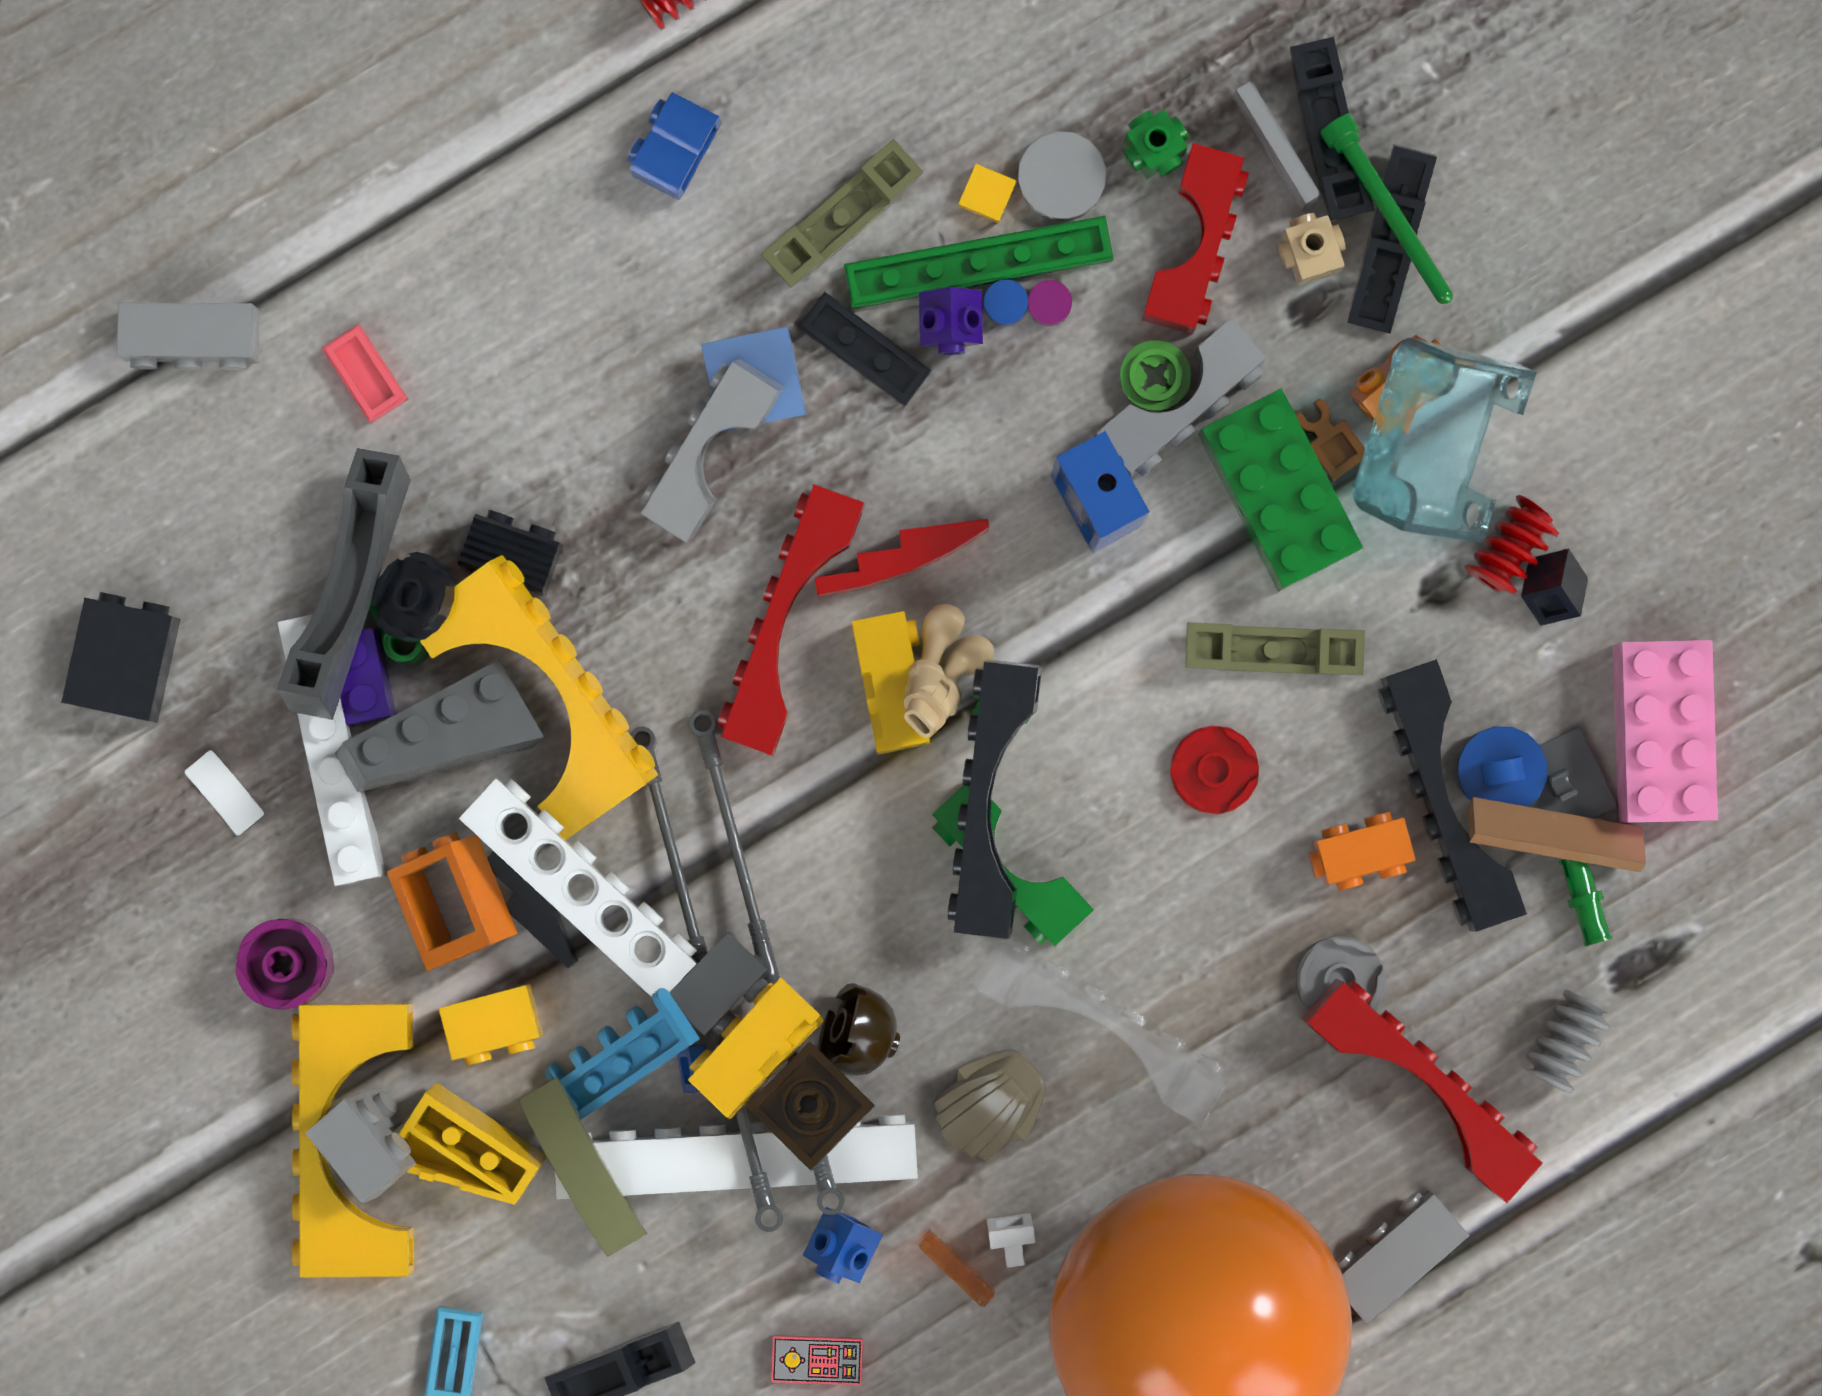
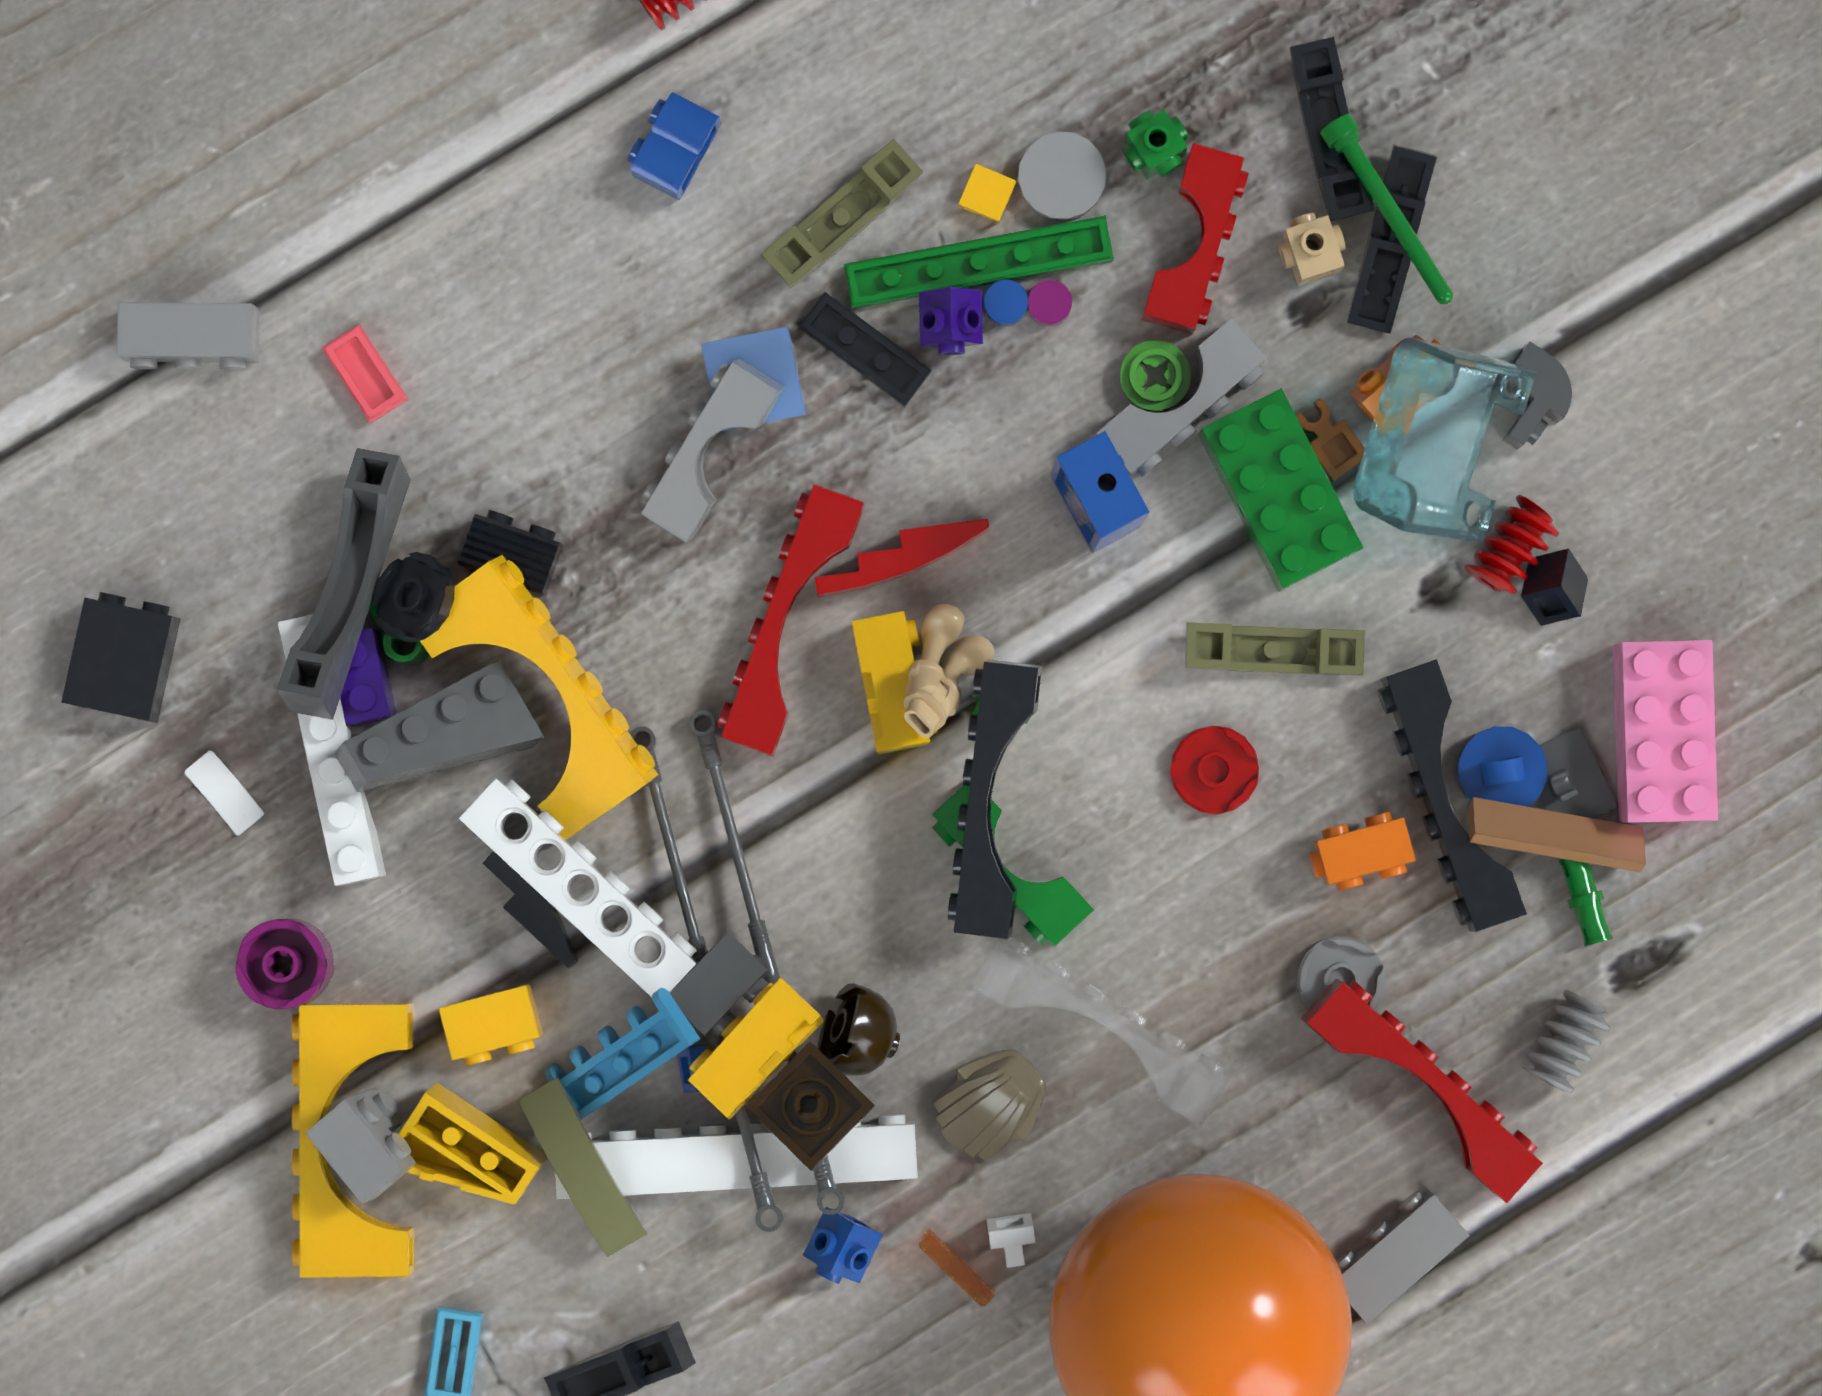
orange window [387,832,518,971] -> none
tile [771,1335,863,1385] -> none
light grey tile [1233,82,1320,211] -> none
none -> dark grey brick [1498,341,1572,450]

